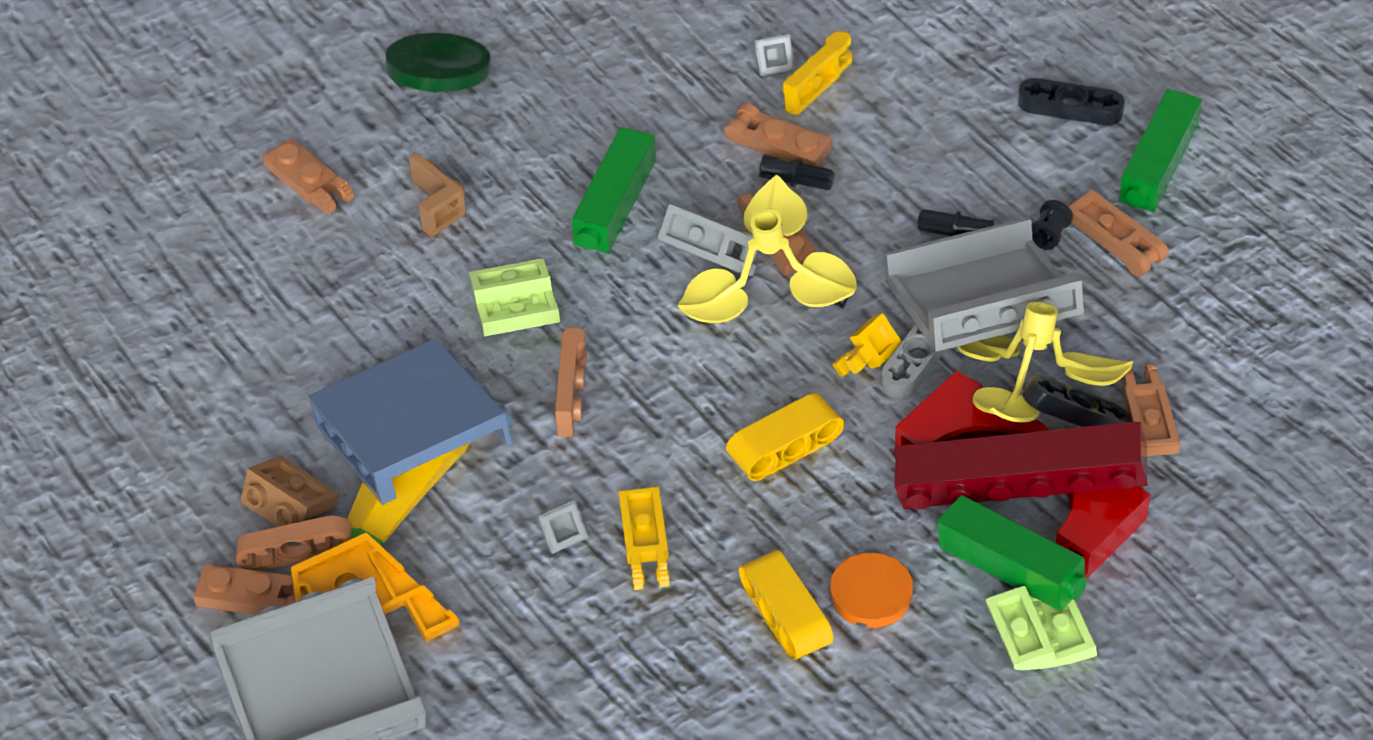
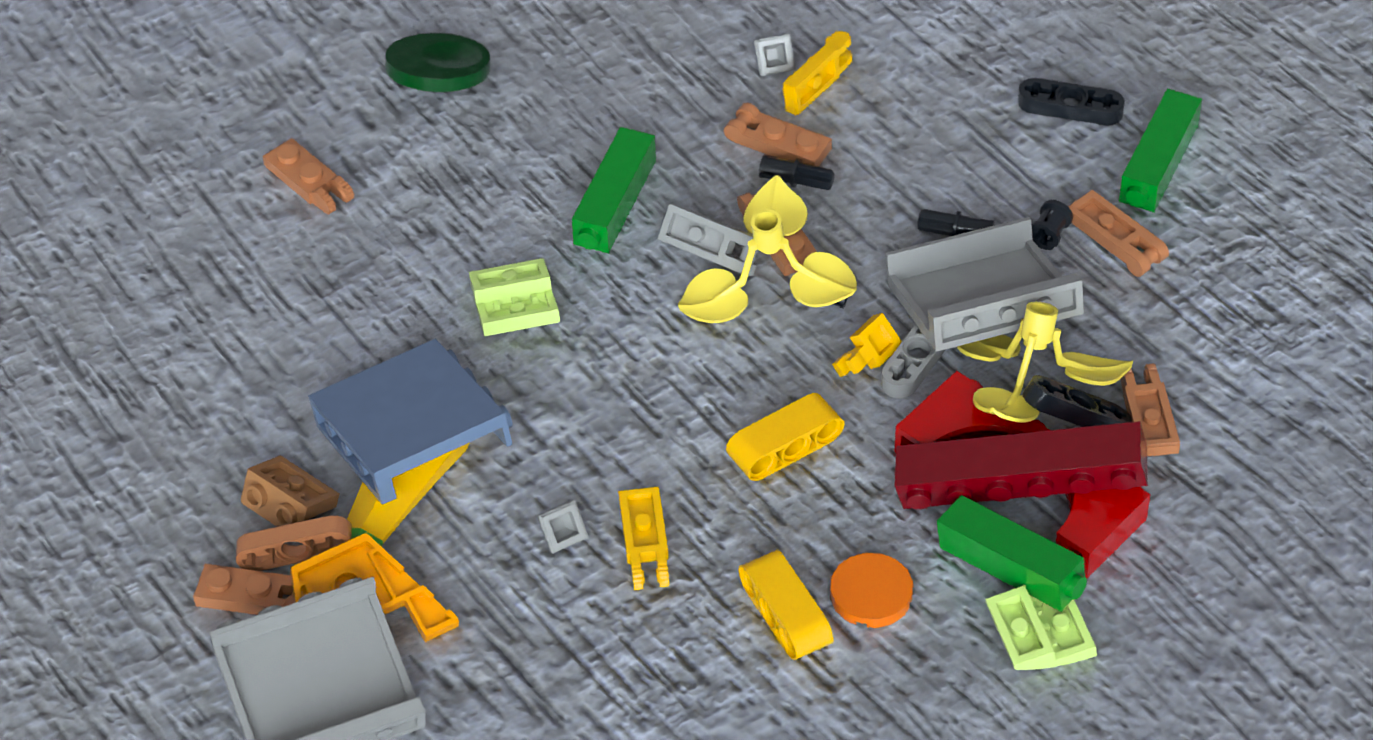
medium nougat bracket [409,152,466,238] -> none
nougat plate [555,327,587,437] -> none

